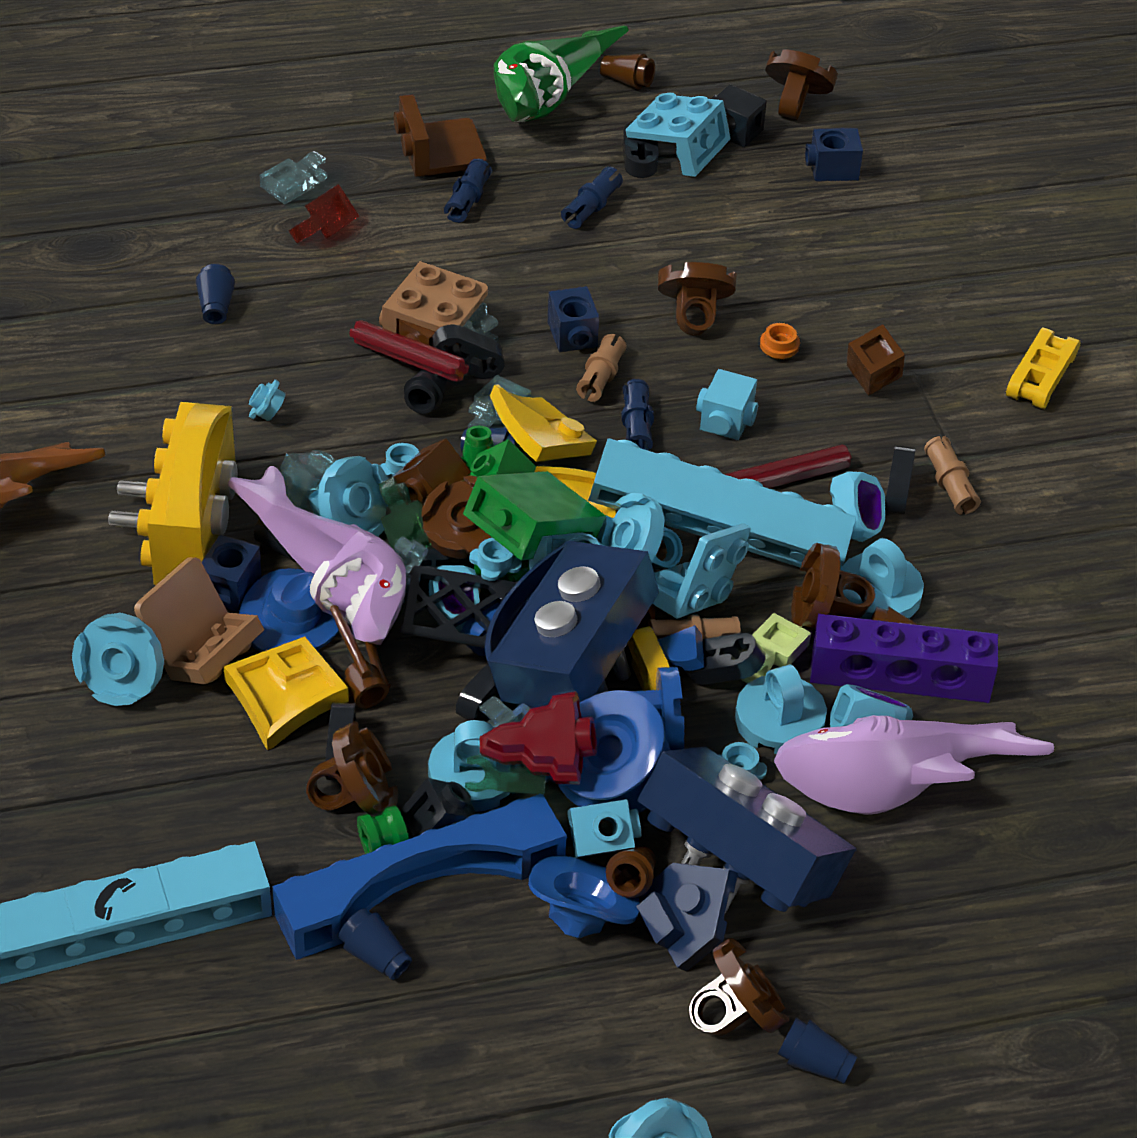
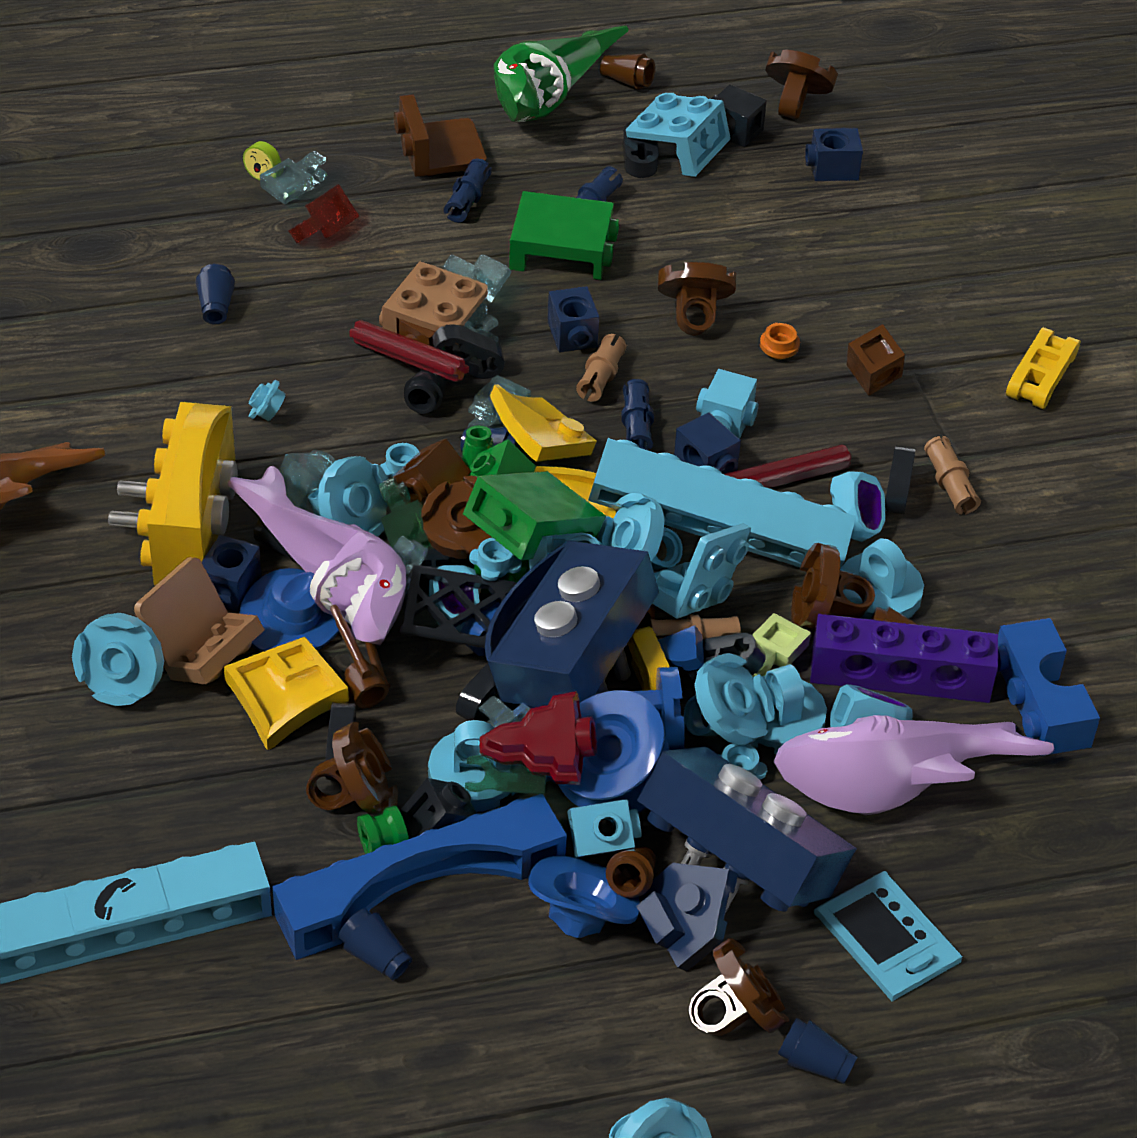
none -> tile [243,141,281,181]
none -> clear light blue bracket [442,254,511,303]
none -> green panel [509,191,619,280]
none -> dark blue brick [674,412,741,474]
none -> medium azure tile [684,653,775,746]
none -> medium azure container [814,871,962,1001]
none -> blue arch [997,618,1100,756]

